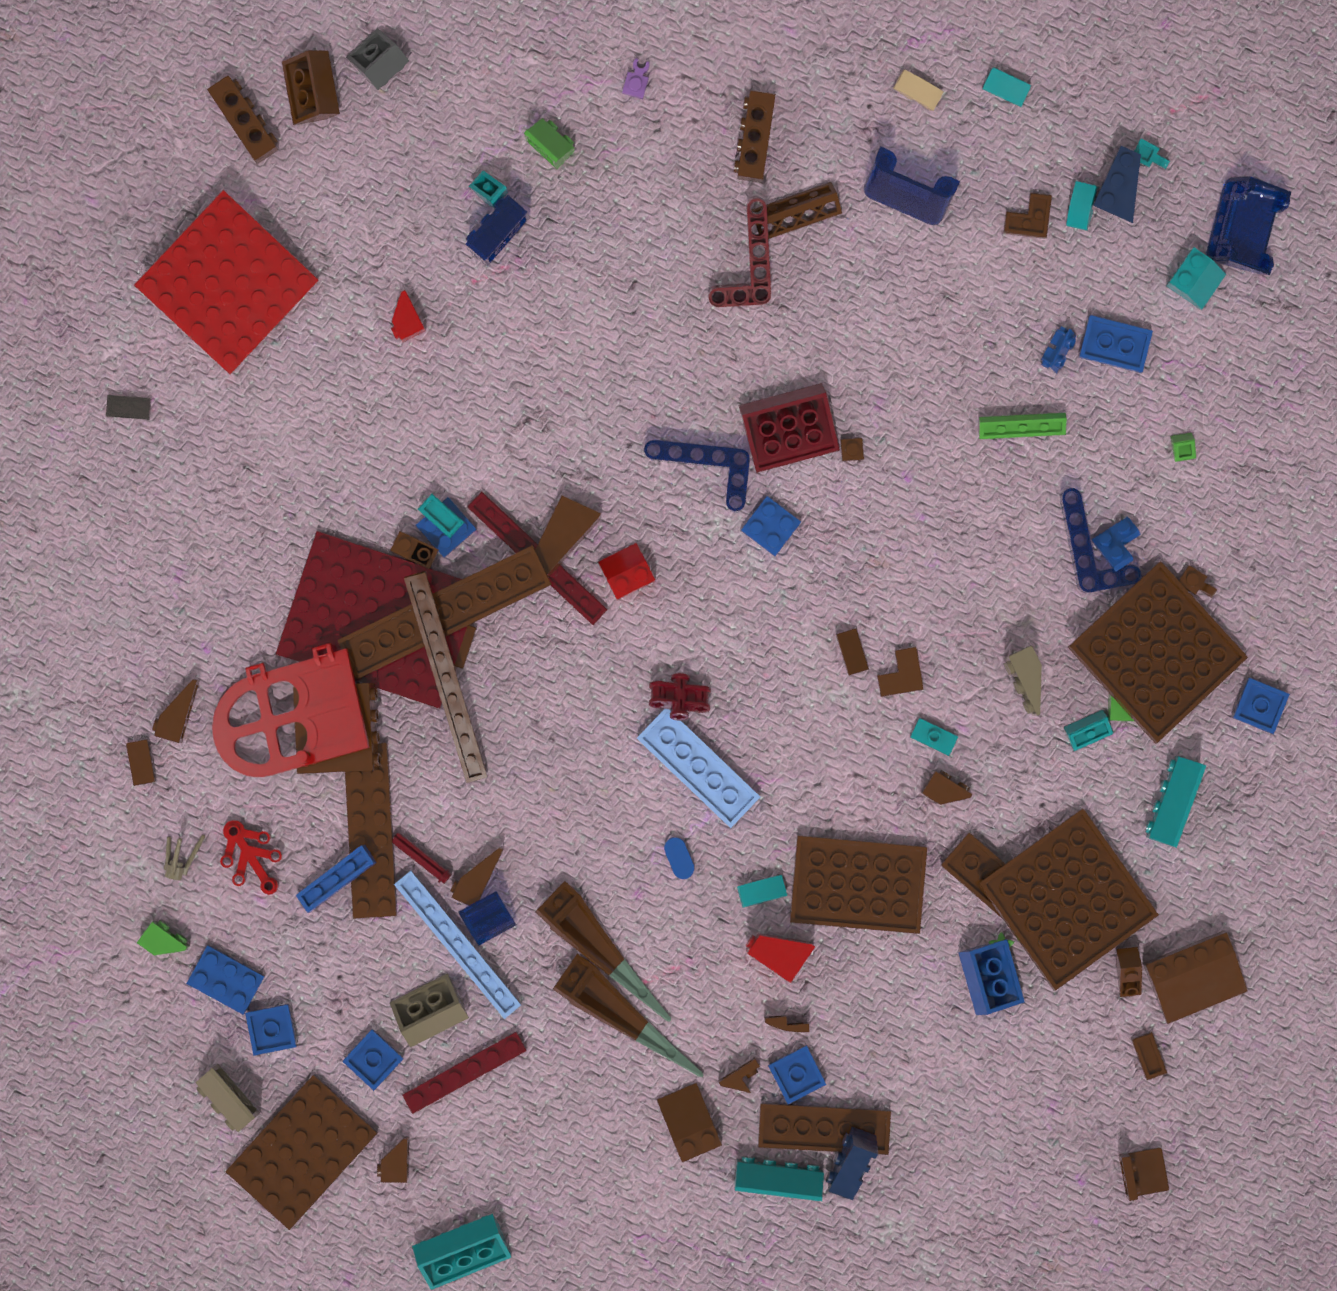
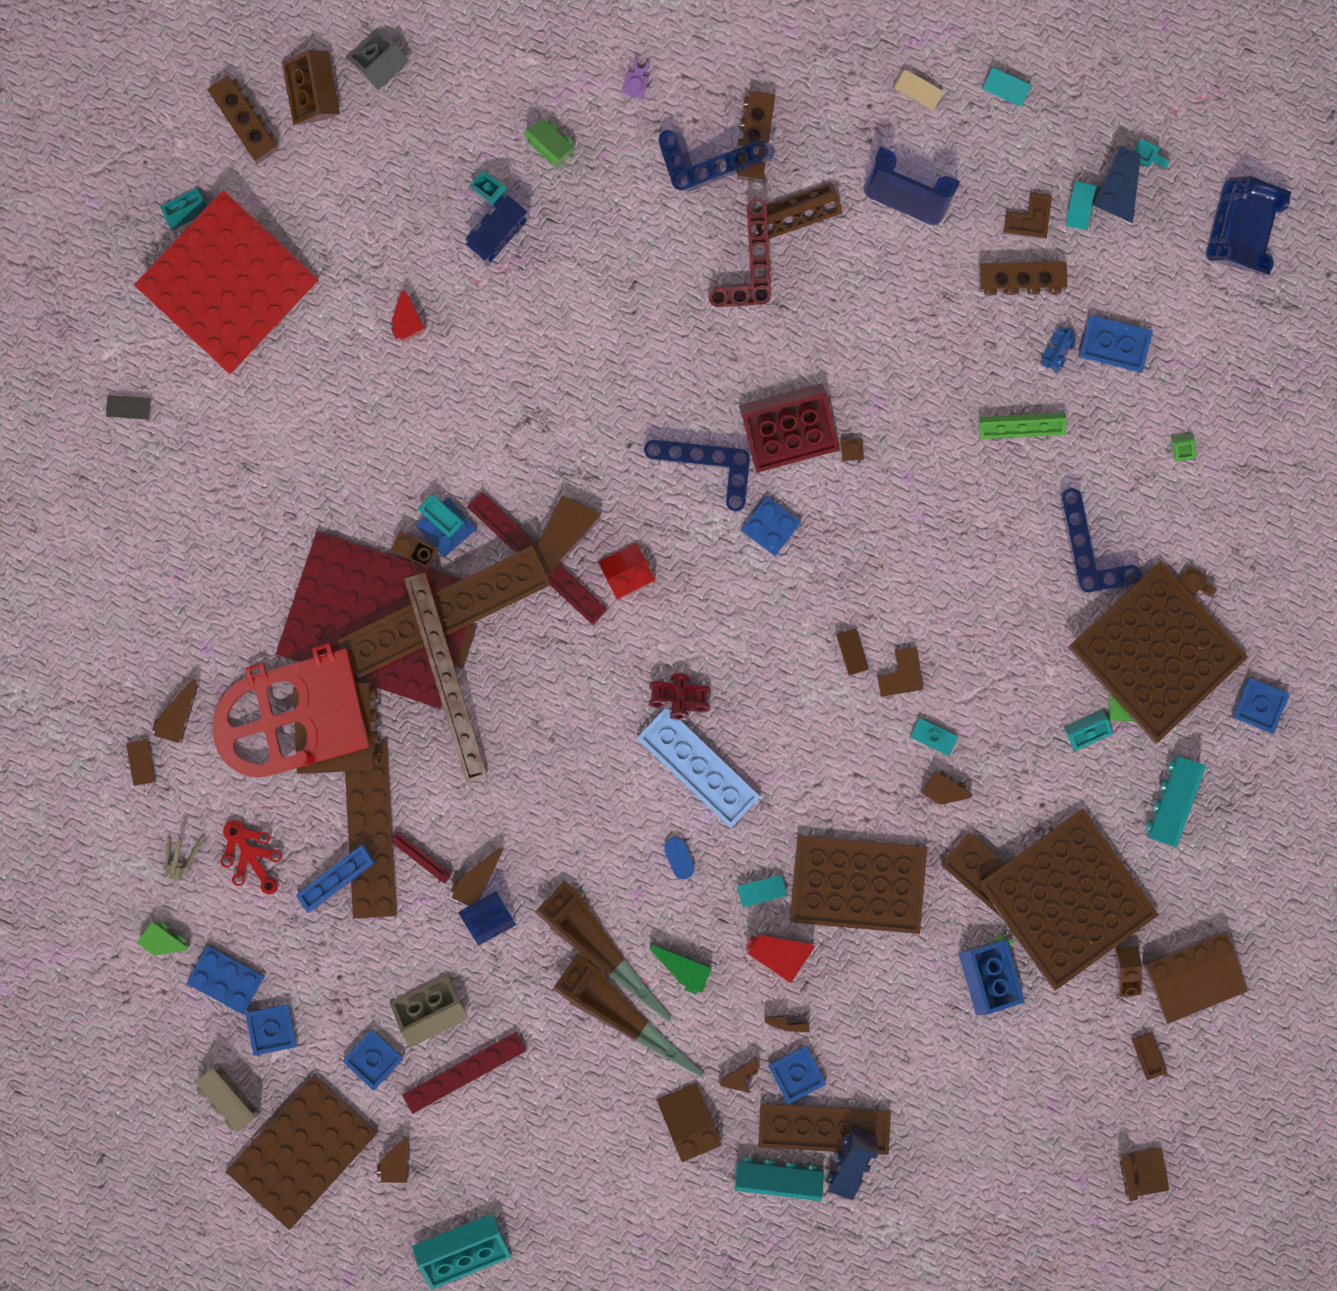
light blue plate [394,870,522,1019] -> none
dark tan slope [1003,645,1042,716] -> none
blue plate [1092,516,1141,572] -> none
teal slope [1166,247,1226,310] -> none
none -> teal slope [160,187,208,230]
none -> green slope [649,943,712,994]
none -> clear blue beam [658,130,775,191]
none -> reddish brown brick [978,261,1067,296]

